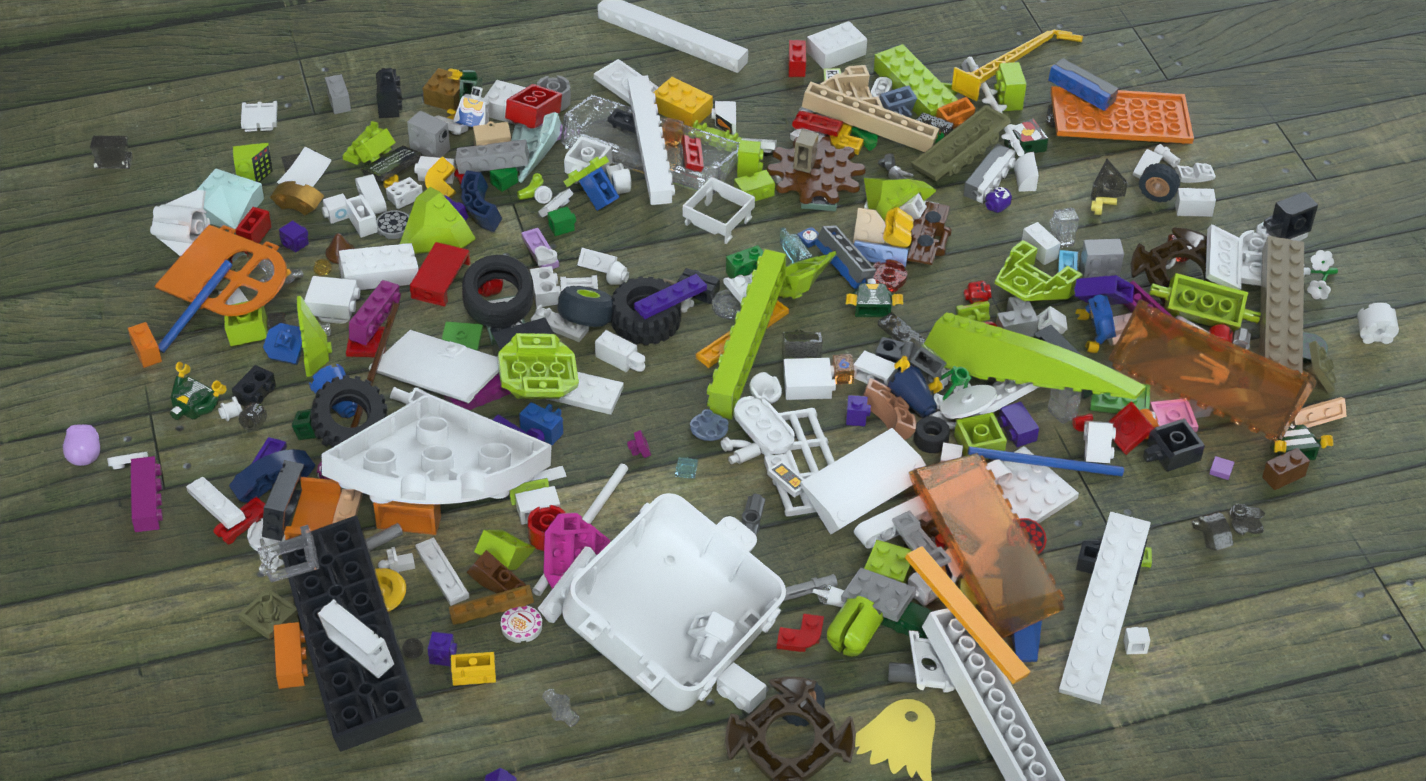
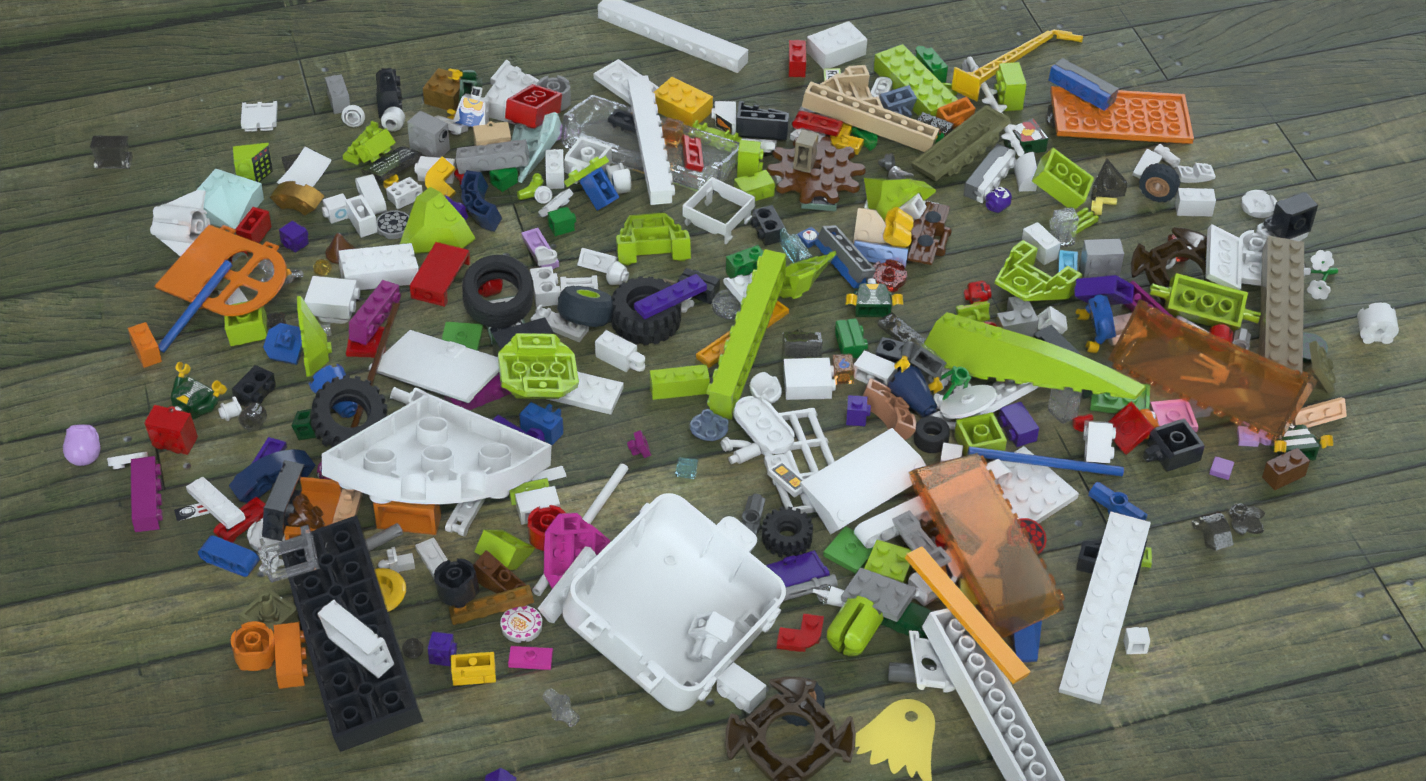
none -> red brick [144,405,198,455]
none -> sticker [174,503,210,521]
none -> blue beam [198,536,260,577]
none -> orange brick [231,621,275,671]
none -> reddish brown plate [287,493,325,529]
none -> white cone [341,105,365,128]
none -> white head [381,107,405,132]
none -> black brick [434,558,480,608]
none -> white plate [445,498,486,537]
none -> white wing [490,60,539,87]
none -> dark pink plate [508,646,553,670]
none -> white brick [546,149,564,189]
none -> lime wedge [616,213,691,265]
none -> lime brick [650,364,710,400]
none -> black wedge [736,100,789,140]
none -> black brick [750,205,785,246]
none -> black tyre [762,506,813,558]
none -> dark purple door [765,550,830,588]
none -> bright green plate [823,526,873,574]
none -> green brick [835,318,868,360]
none -> green brick [915,46,948,83]
none -> lime brick [1032,148,1094,211]
none -> lime tile [1060,207,1099,236]
none -> blue piece [1088,482,1148,521]
none -> lavender plate [1237,426,1272,447]
none -> white tile [1241,190,1277,218]

